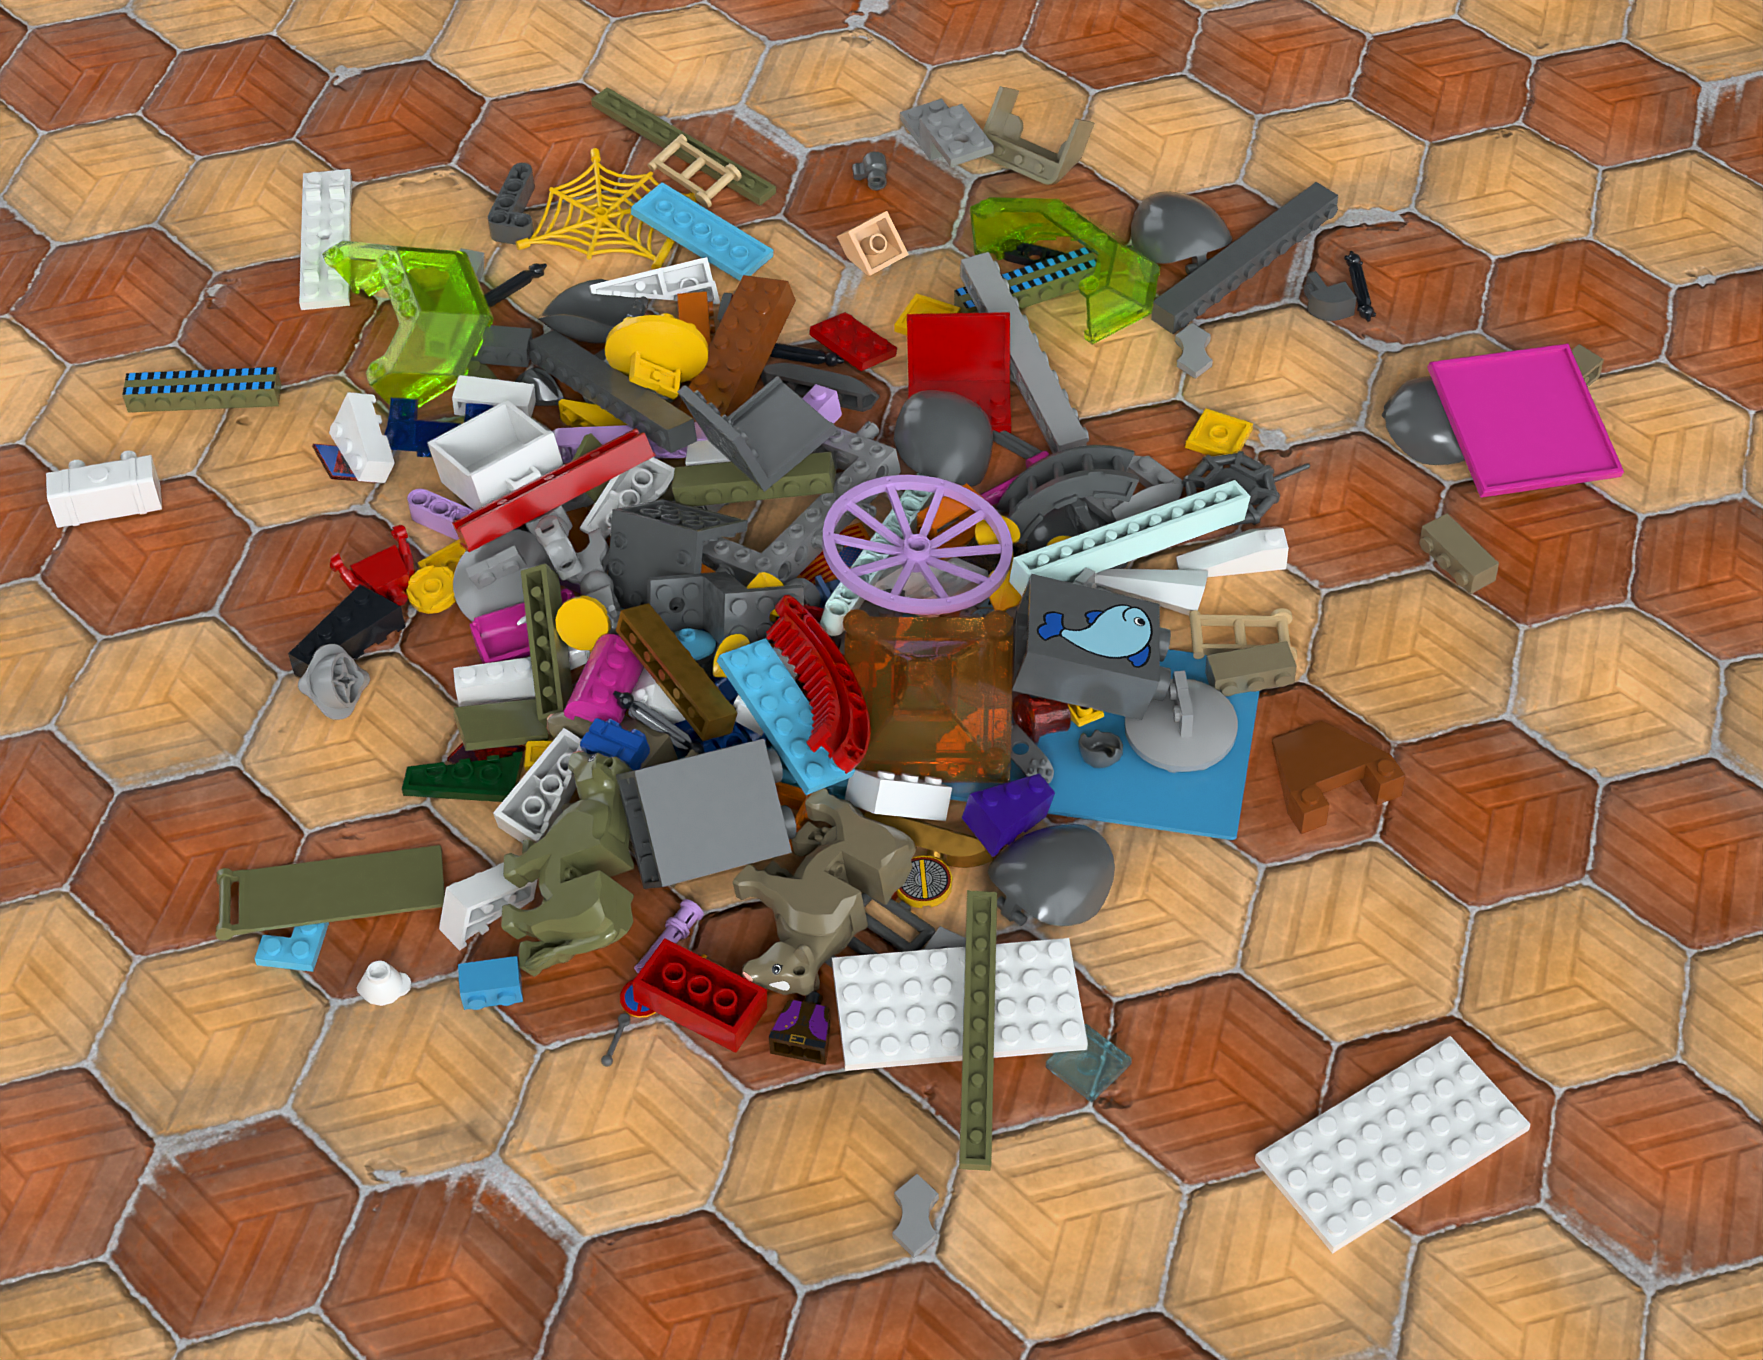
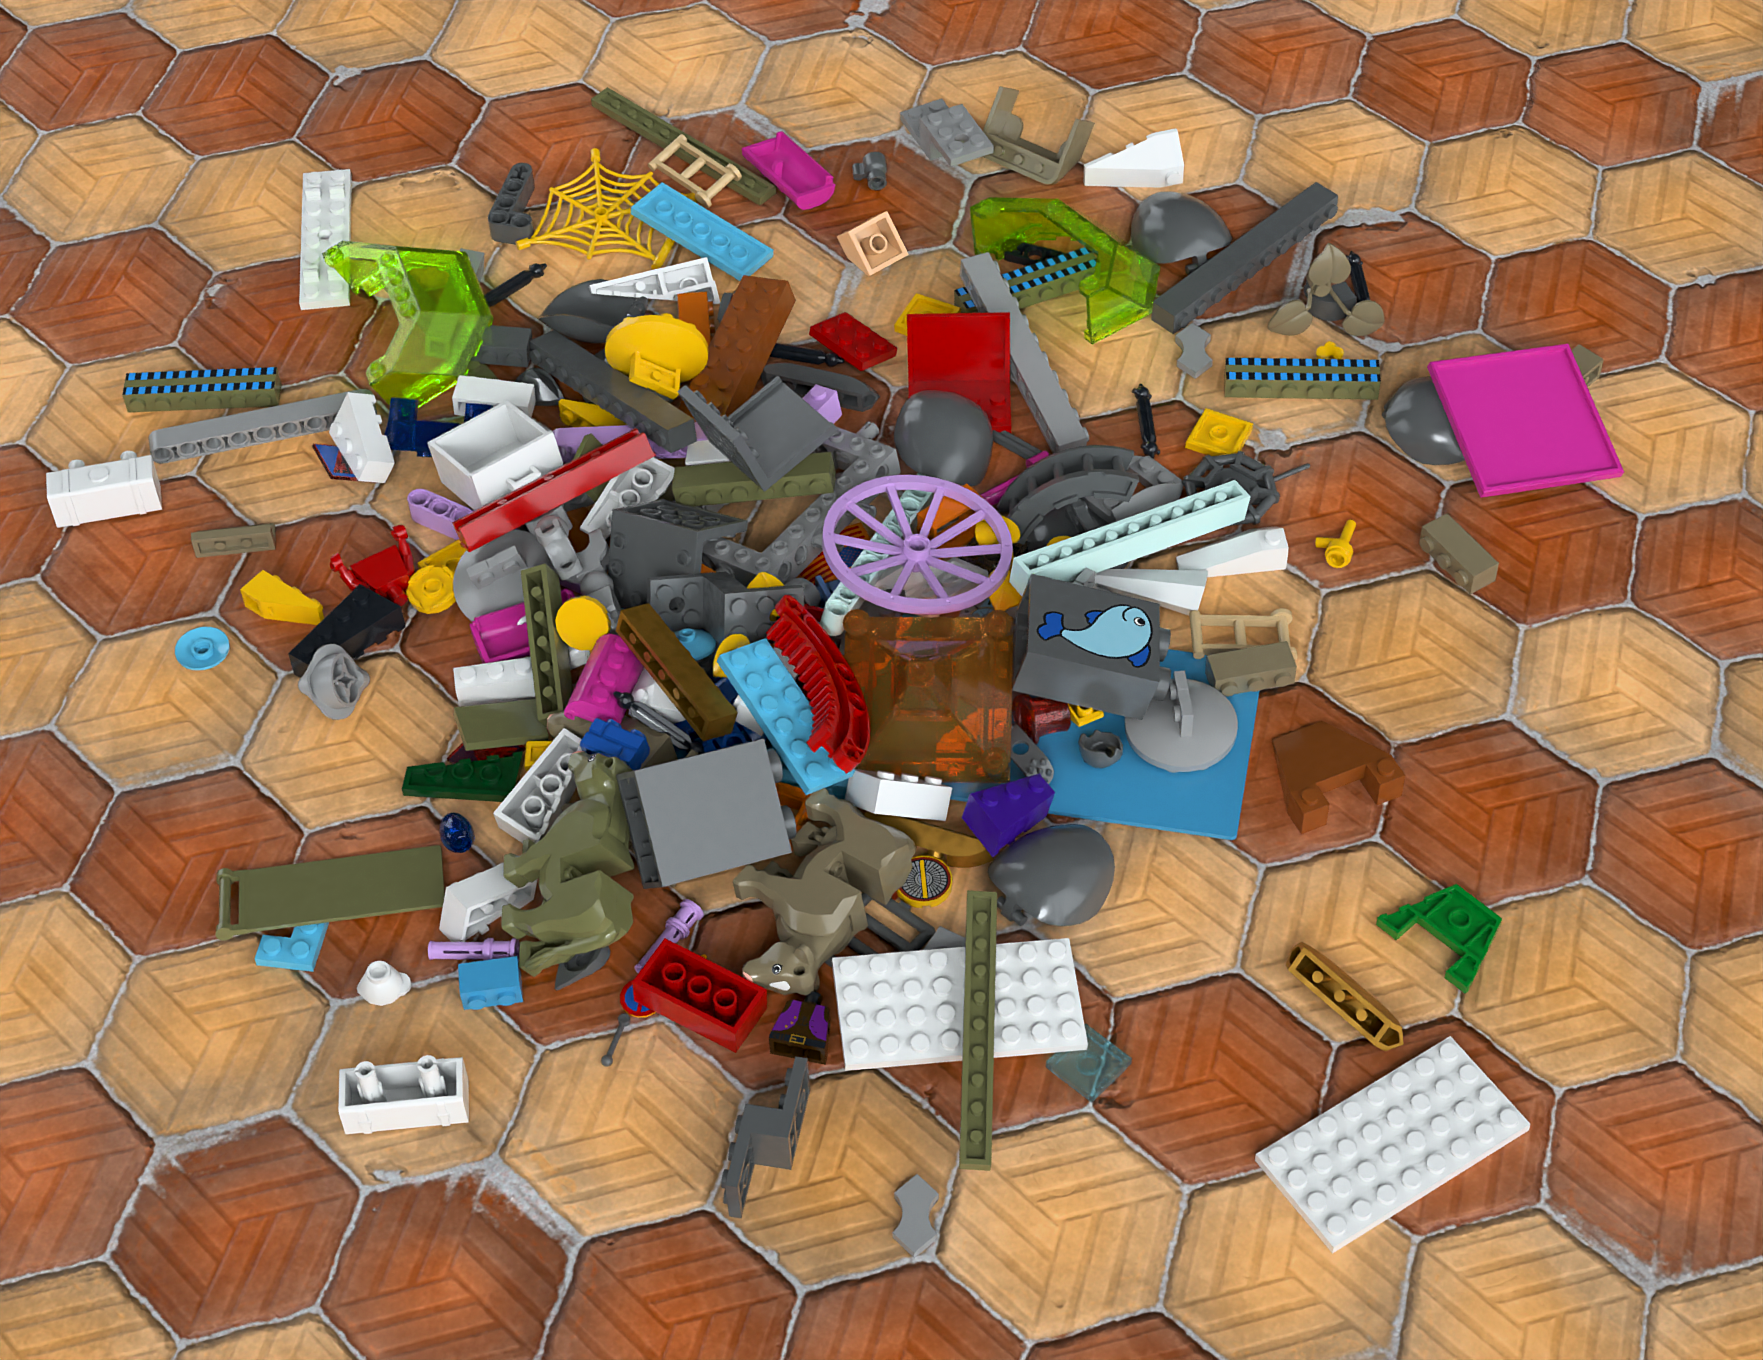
none -> light grey beam [148,389,377,464]
none -> medium azure dish [175,627,230,670]
none -> dark tan panel [191,523,276,558]
none -> yellow slope [240,570,324,625]
none -> white piece [338,1055,469,1134]
none -> lavender pin [428,938,520,961]
none -> clear blue animal [439,812,475,853]
none -> dark grey piece [555,946,611,990]
none -> dark grey bracket [721,1057,810,1218]
none -> dark pink container [742,131,835,210]
none -> white wedge [1083,128,1184,188]
none -> black wheel [1132,384,1160,459]
none -> olive brick [1224,358,1381,400]
none -> dark tan plant [1268,243,1385,336]
none -> pearl gold brick [1286,942,1404,1051]
none -> yellow piece [1315,520,1356,568]
none -> yellow plant [1316,341,1344,359]
none -> green wing [1376,884,1502,994]

